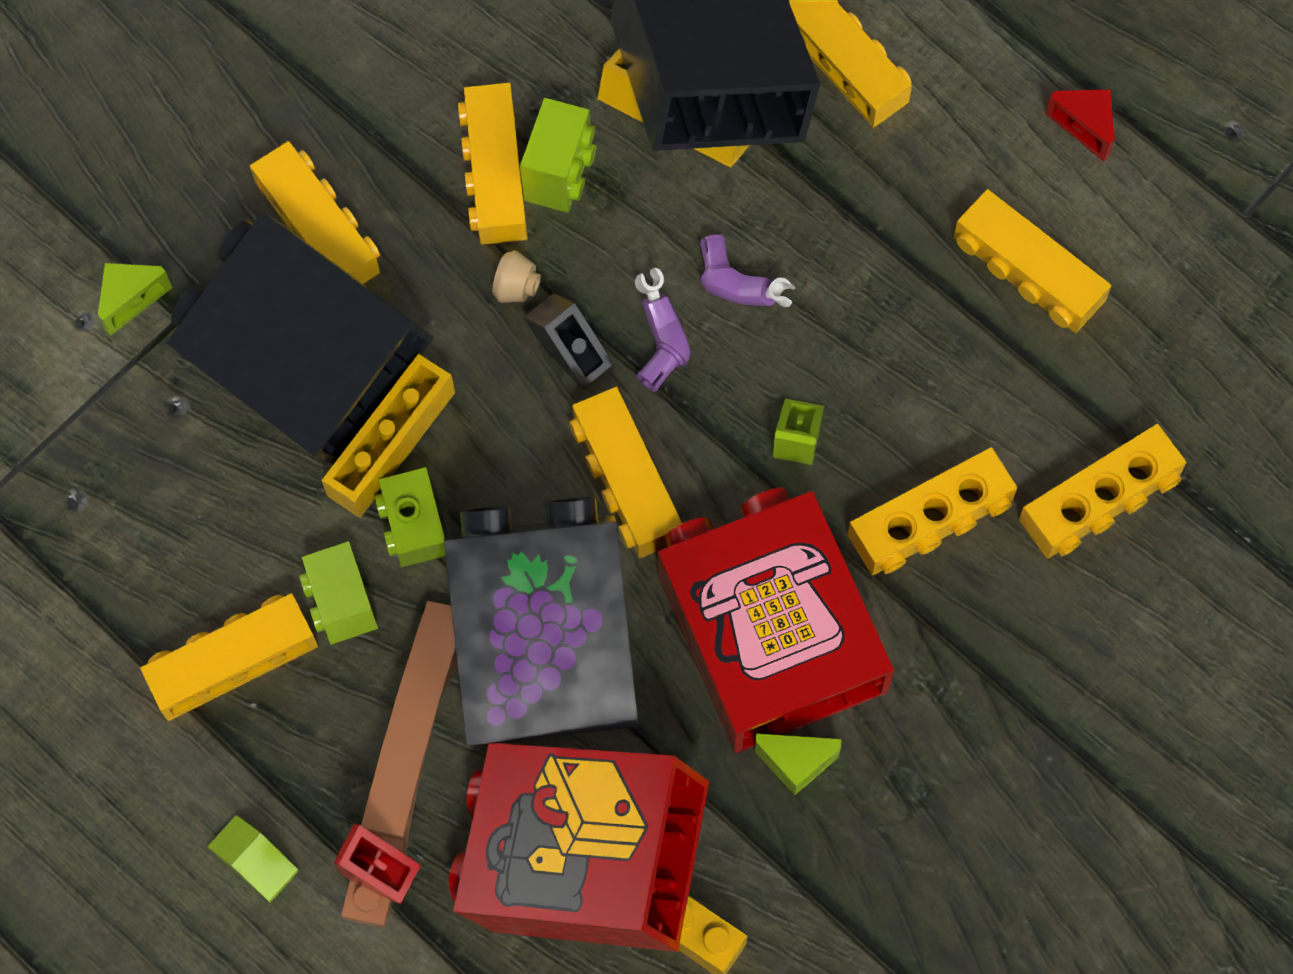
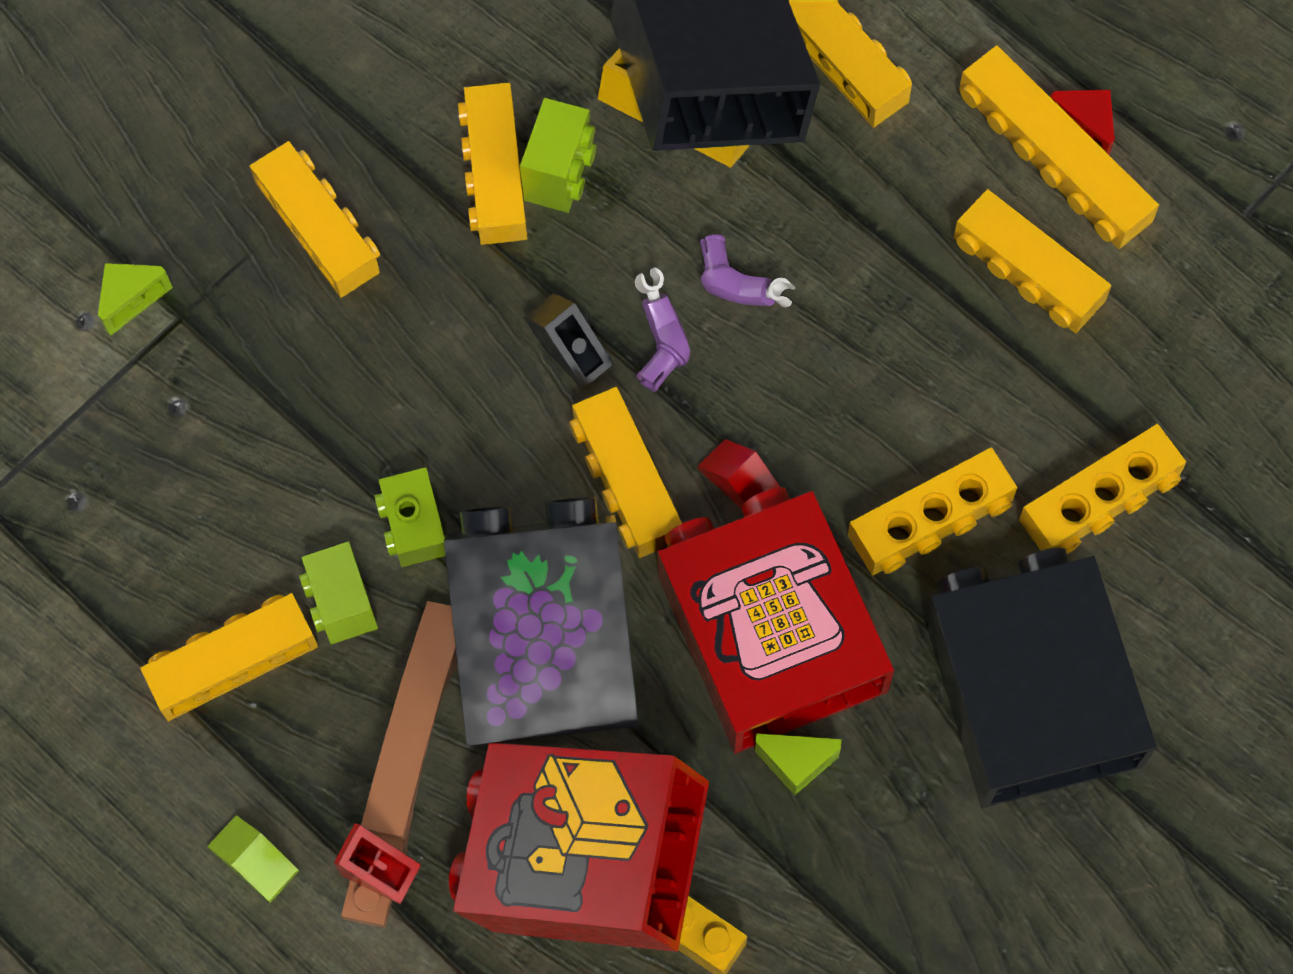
black brick [166,211,434,465] -> none
yellow brick [321,354,455,518] -> none
tan cone [492,250,541,303] -> none
lime slope [773,398,824,465] -> none
none -> red slope [697,439,780,508]
none -> black brick [925,548,1157,809]
none -> yellow brick [959,45,1159,250]

